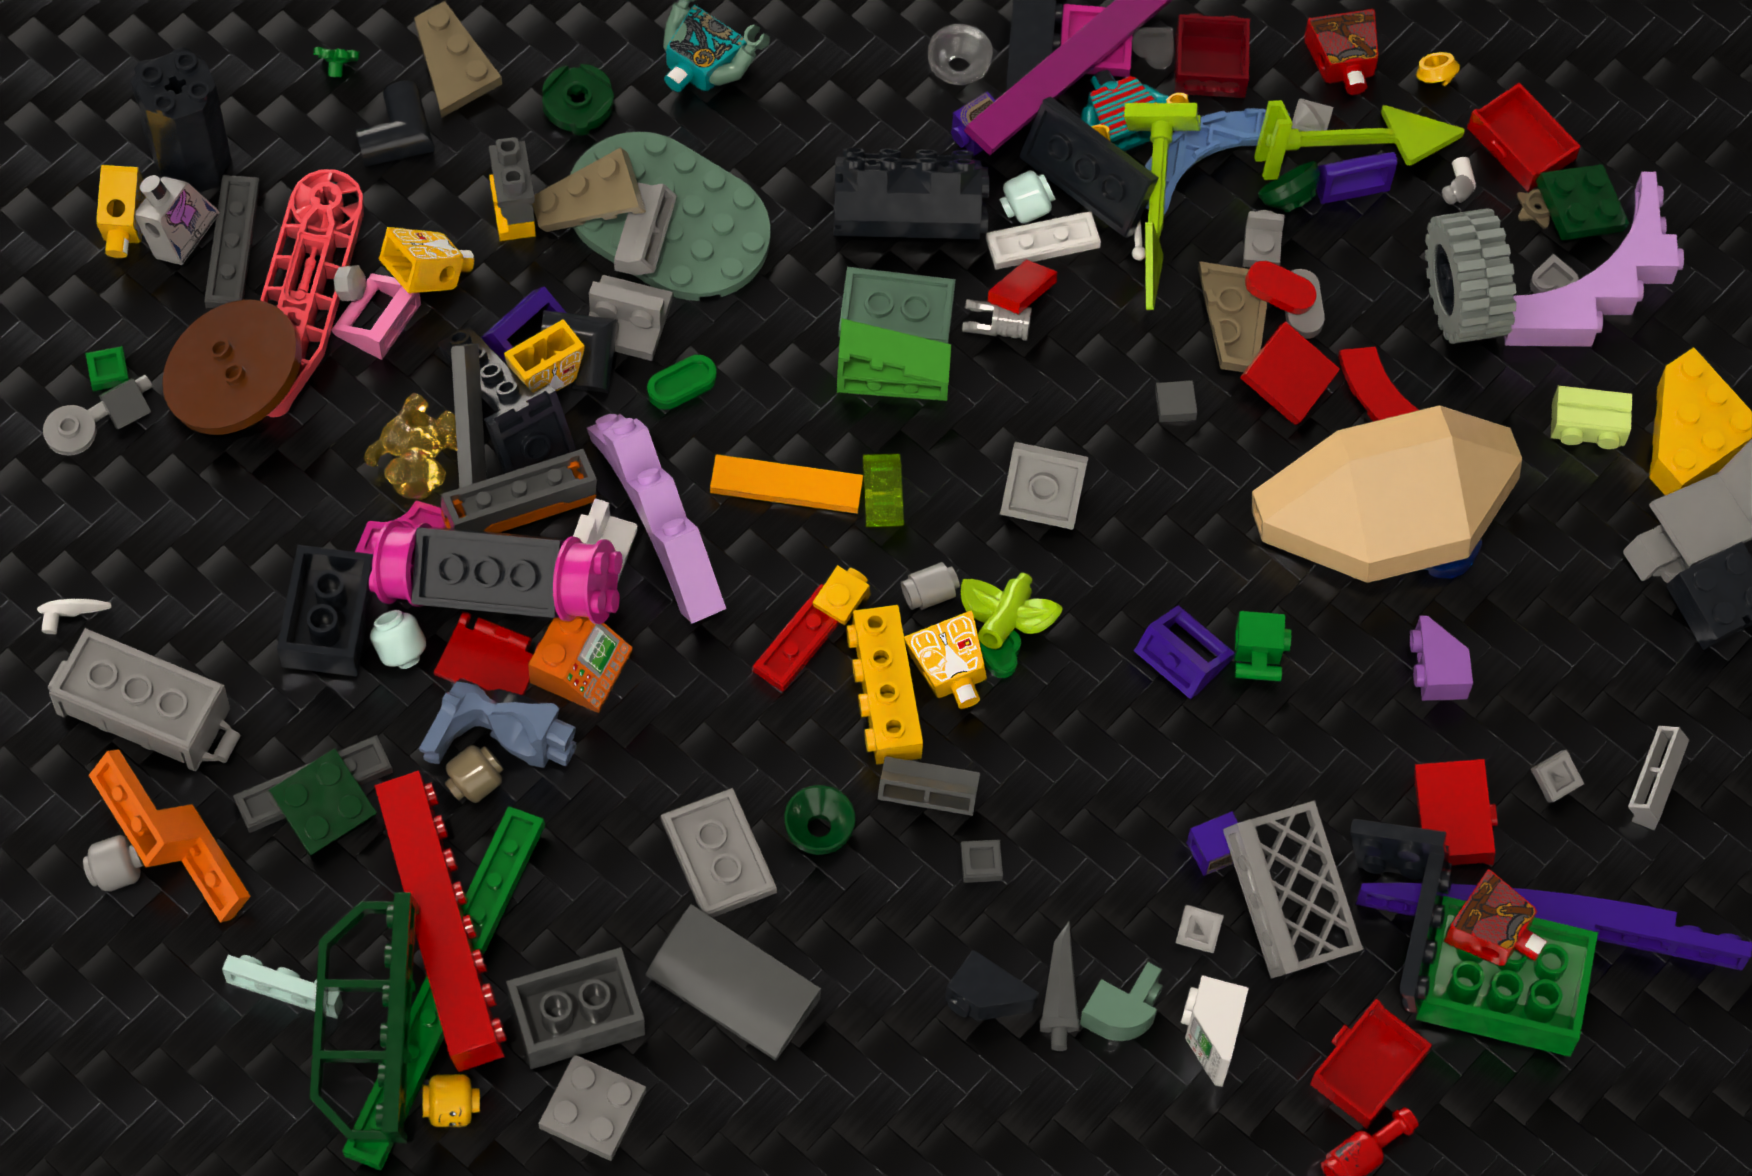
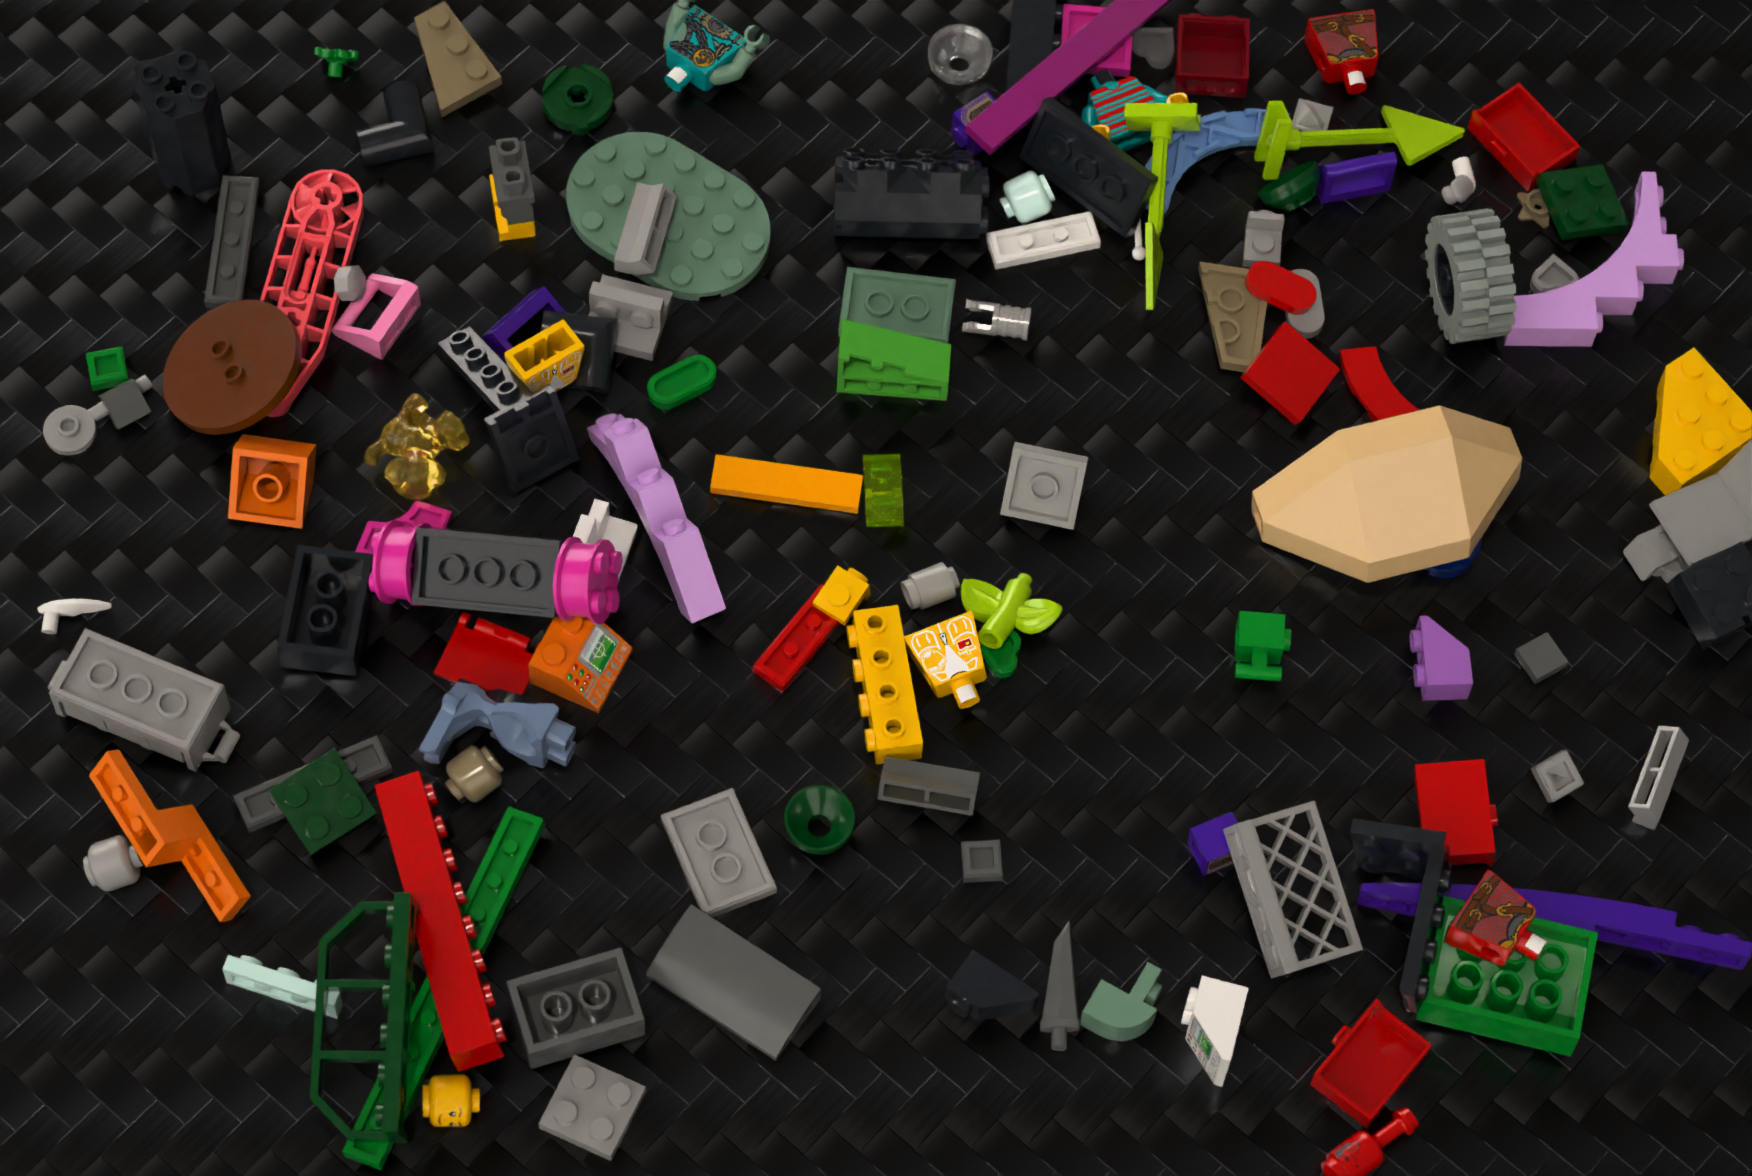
yellow torso [97,165,146,258] -> none
light grey torso [135,175,220,265] -> none
light aqua head [370,610,426,669] -> none
yellow torso [379,227,474,293] -> none
dark grey piece [441,449,597,533] -> none
dark grey tile [451,343,486,488] -> none
dark tan wing [532,147,646,232] -> none
red tile [987,259,1057,314] -> none
dark purple tile [1134,605,1235,699] -> none
dark grey tile [1155,380,1197,422] -> none
light grey tile [1176,905,1224,953] -> none
yellow hat [1416,52,1460,86] -> none
yellowish green brick [1551,386,1632,449] -> none
none -> orange slope [228,434,317,529]
none -> dark grey tile [1514,632,1568,684]

